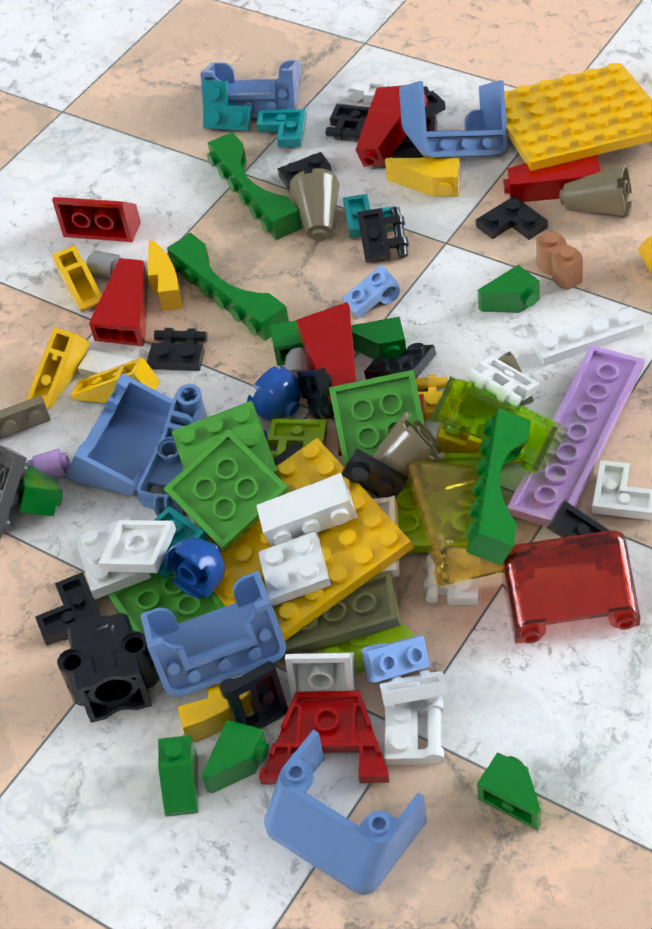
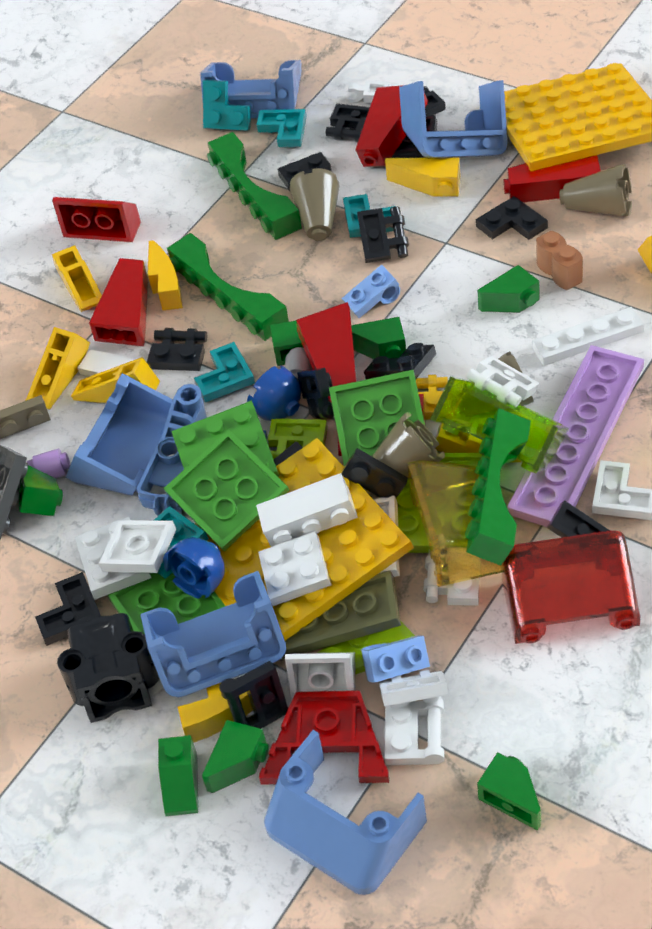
light grey brick [86,251,121,279] -> none
none -> teal plate [194,342,255,403]

